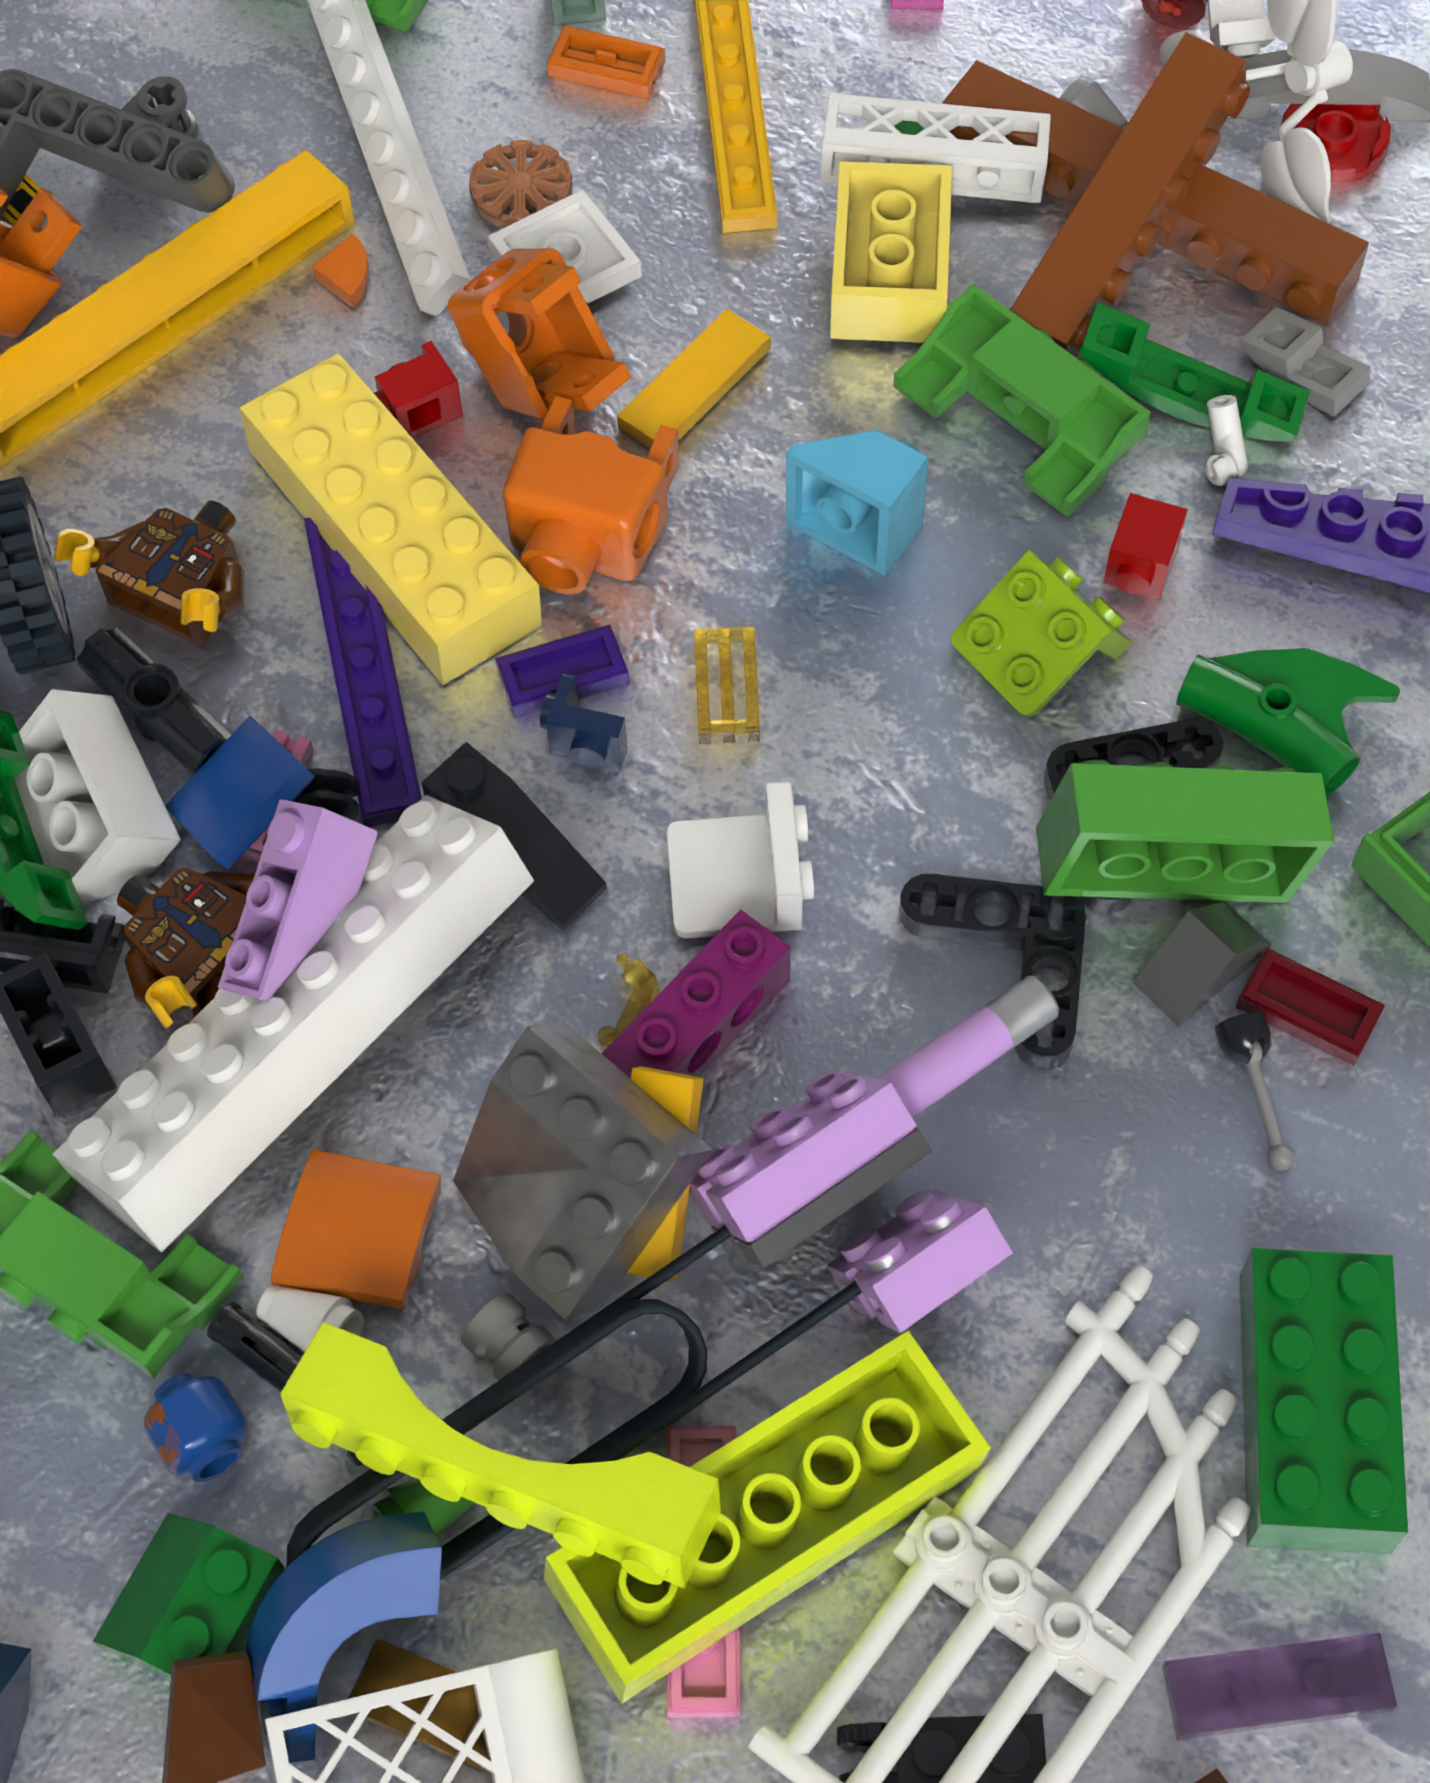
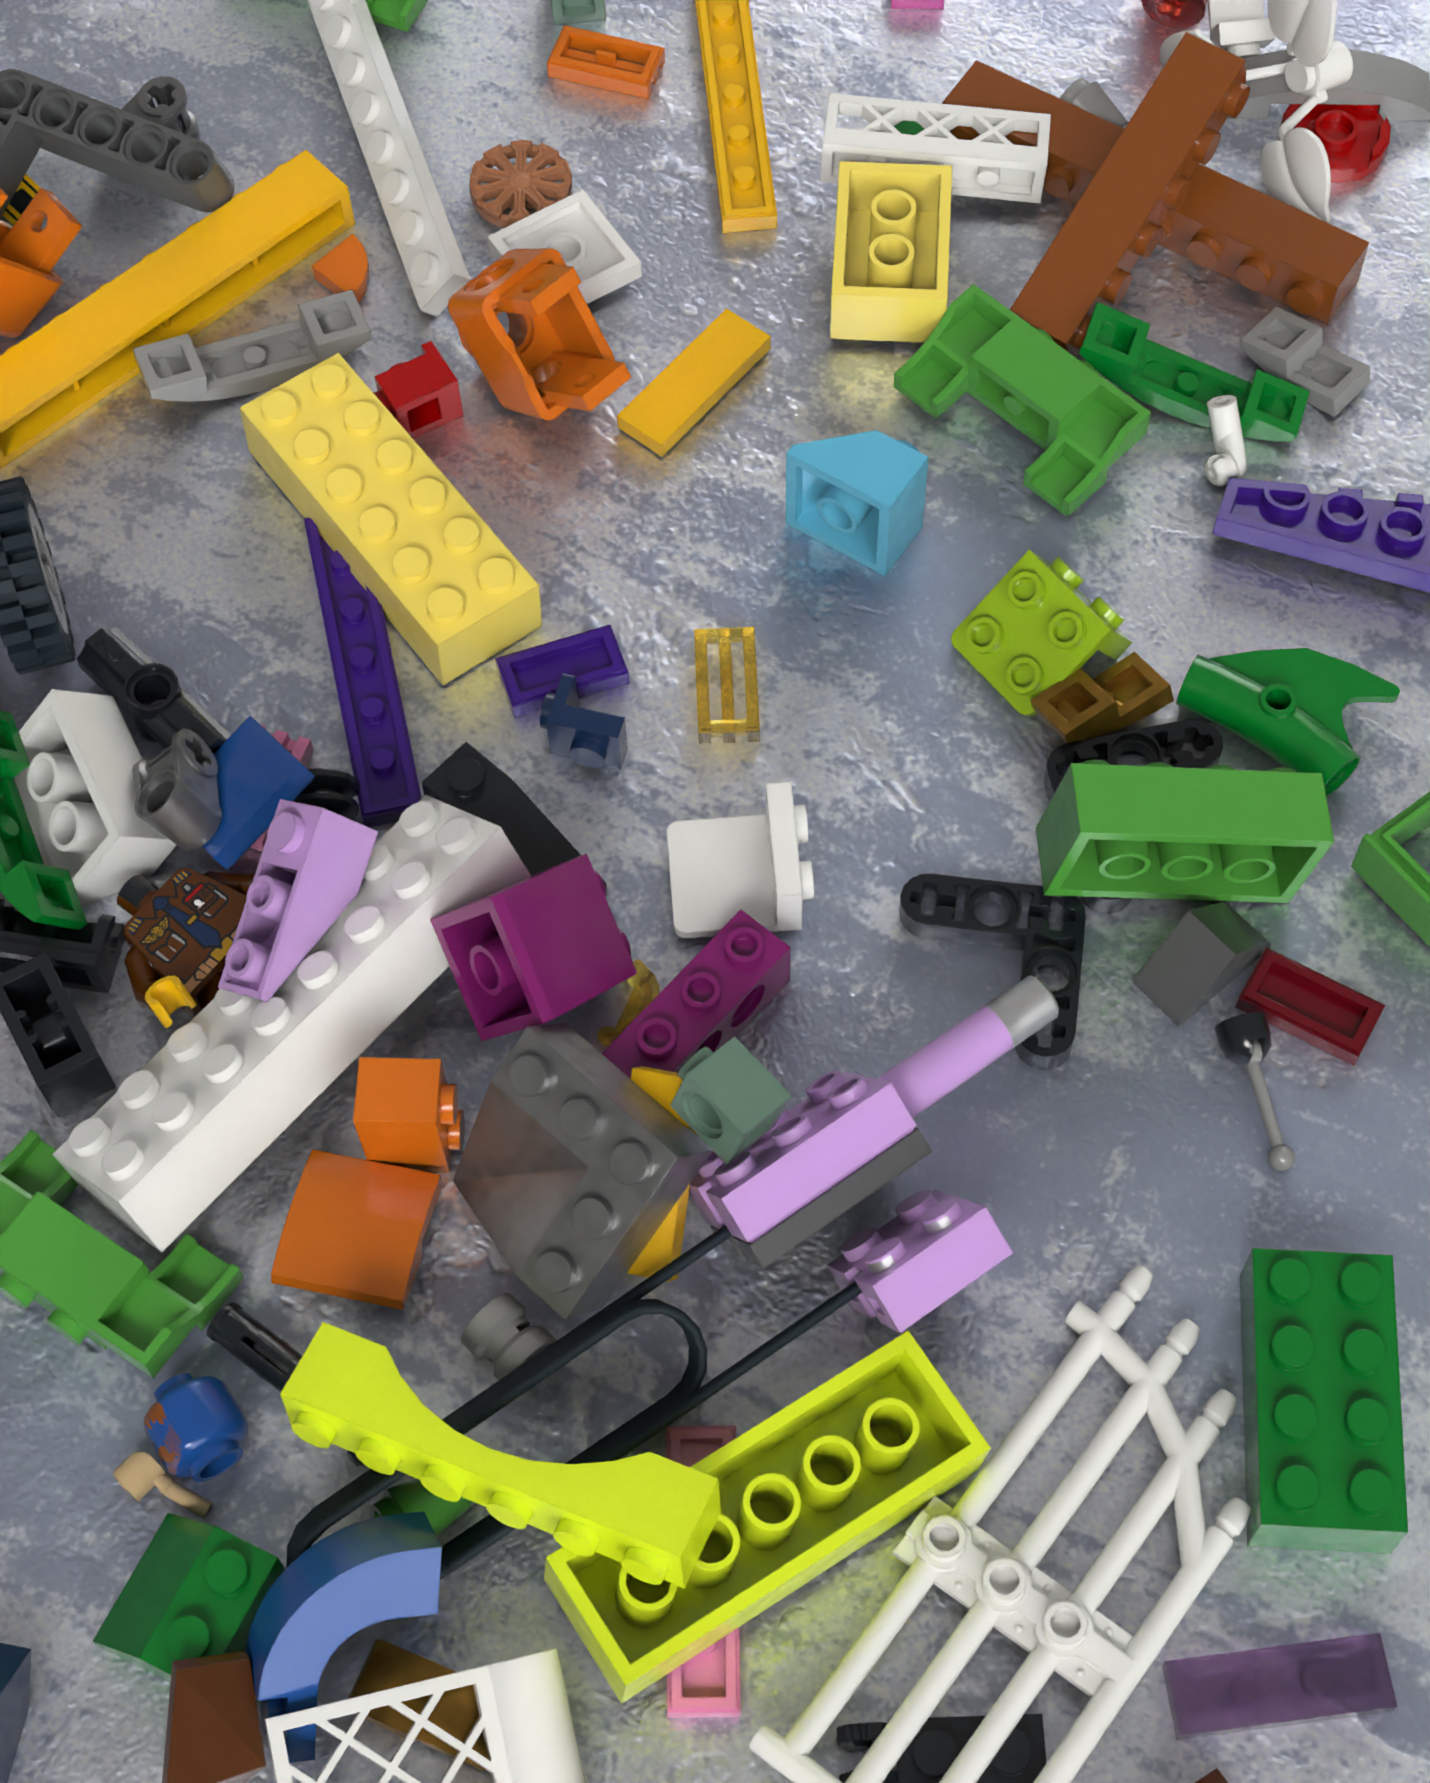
torso [54,500,245,648] -> none
white cone [256,1284,364,1352] -> none
orange piece [503,396,680,595] -> none
red brick [1103,493,1188,599] -> none
none -> tan hand [113,1452,213,1519]
none -> flat silver piece [132,728,222,852]
none -> light grey slope [133,290,372,402]
none -> orange brick [353,1057,465,1173]
none -> magenta slope [430,853,637,1041]
none -> sand green brick [670,1036,792,1165]
none -> pearl gold slope [1030,652,1174,743]

